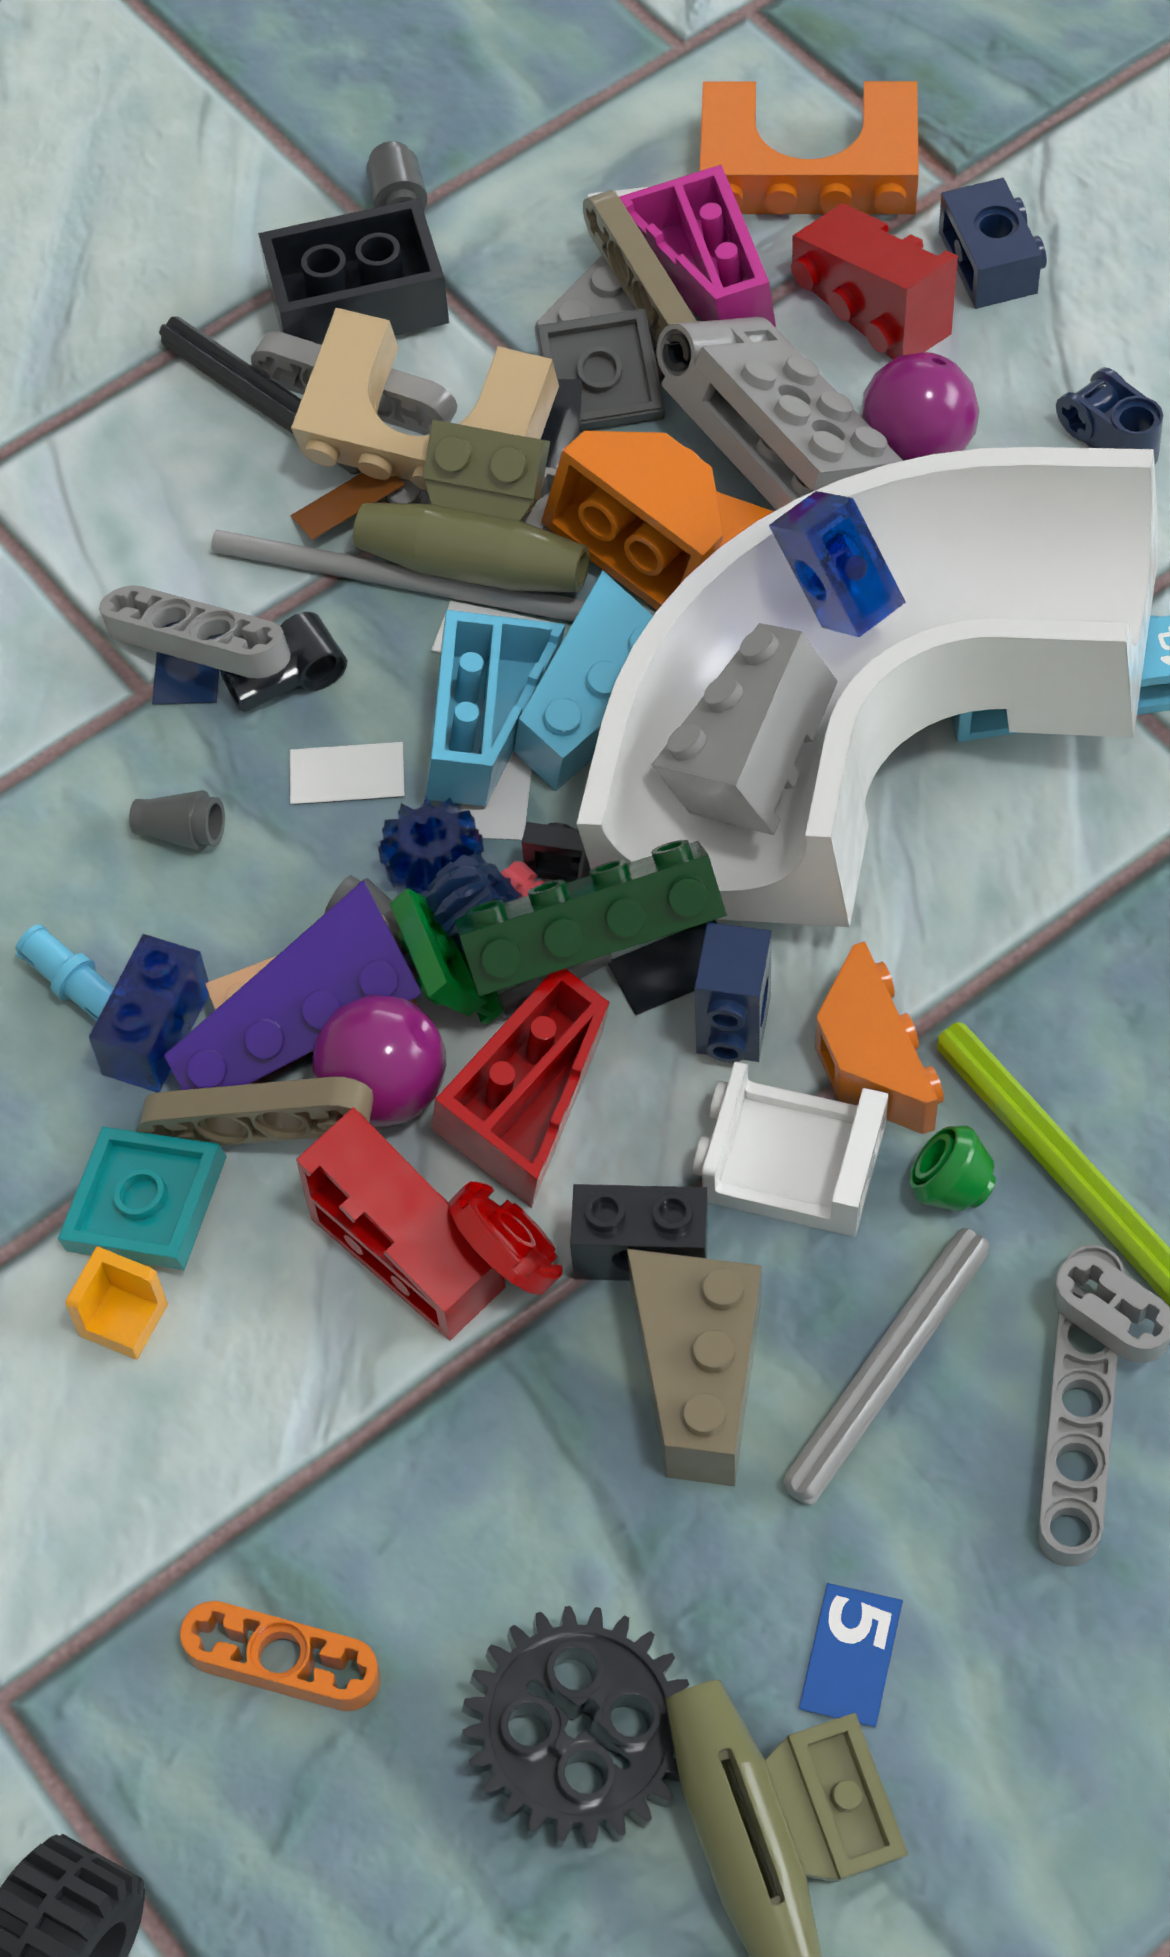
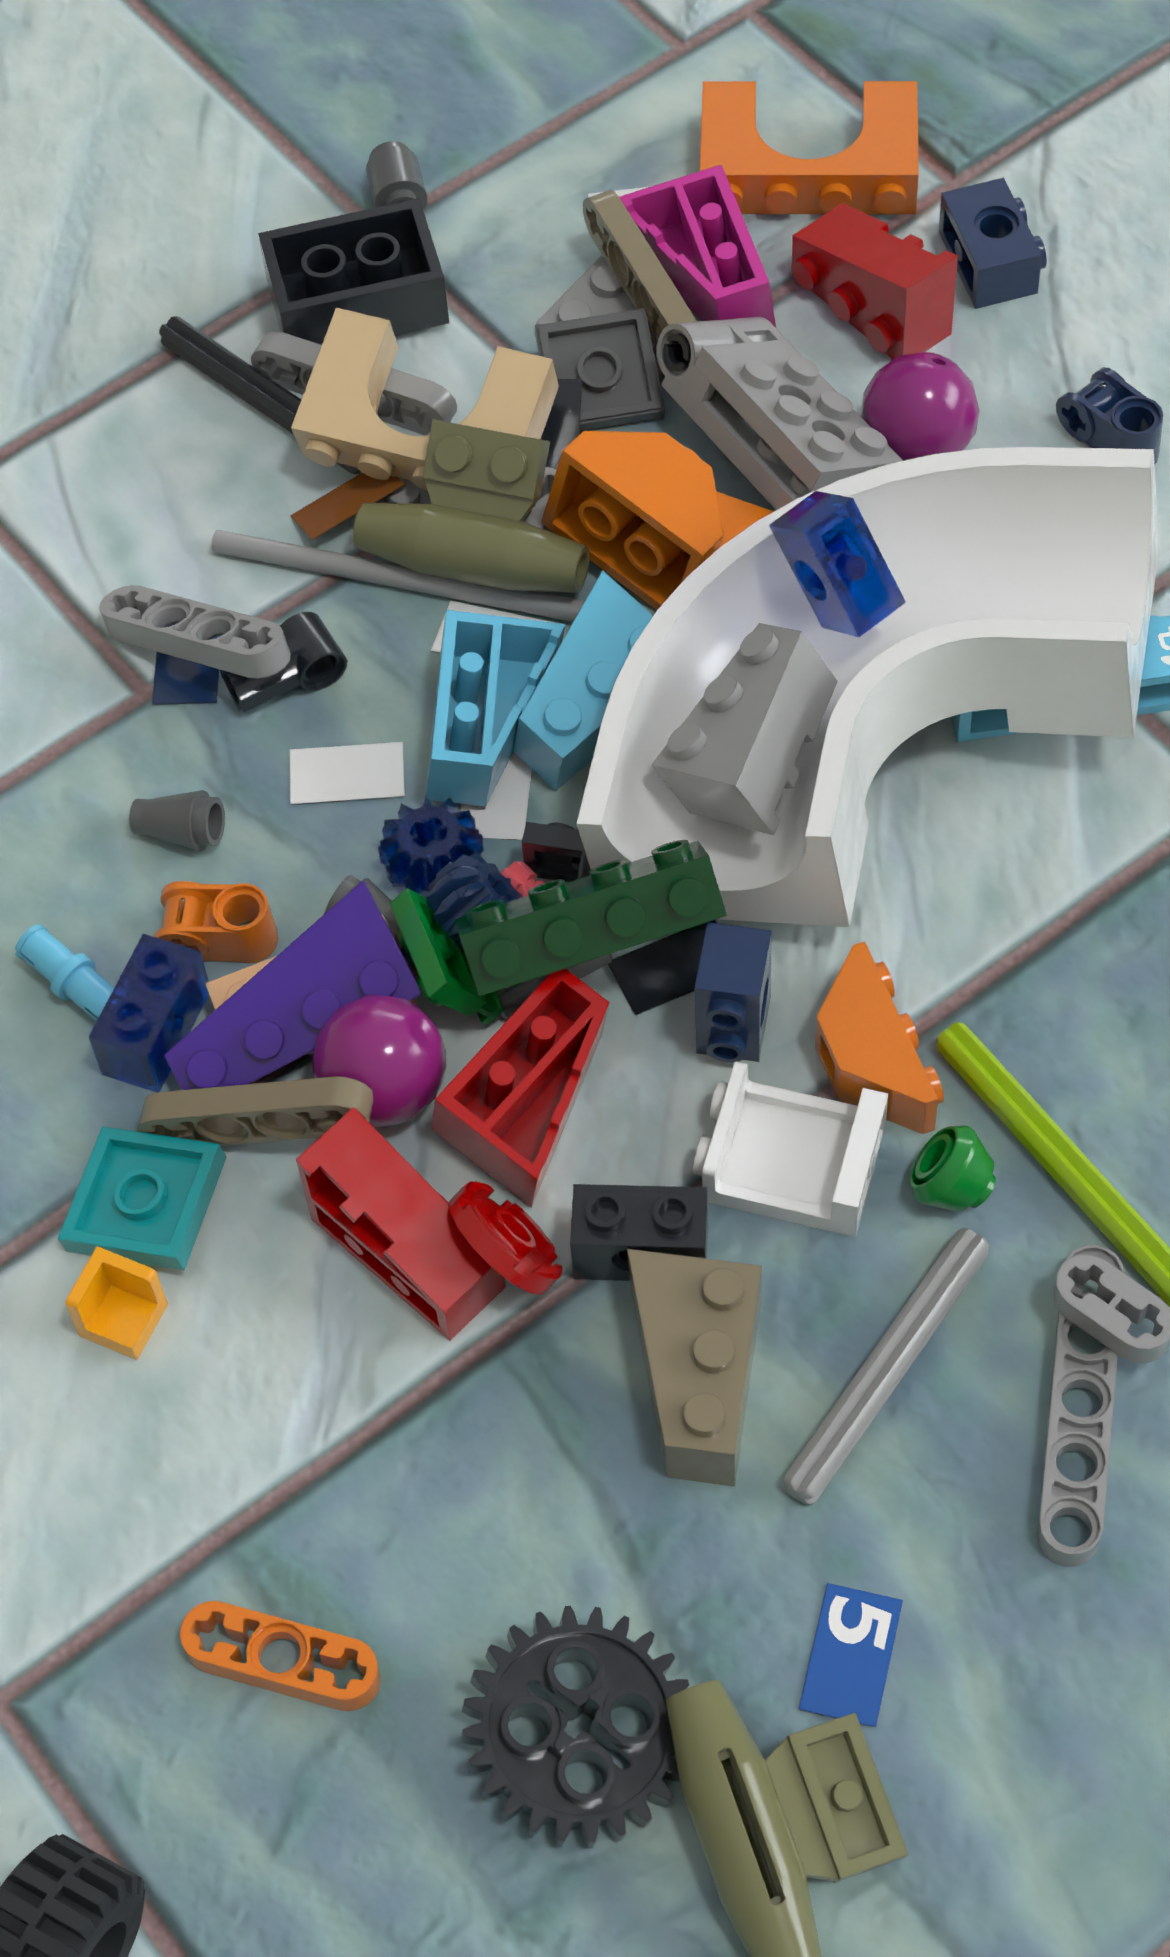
none -> orange piece [153,881,279,964]

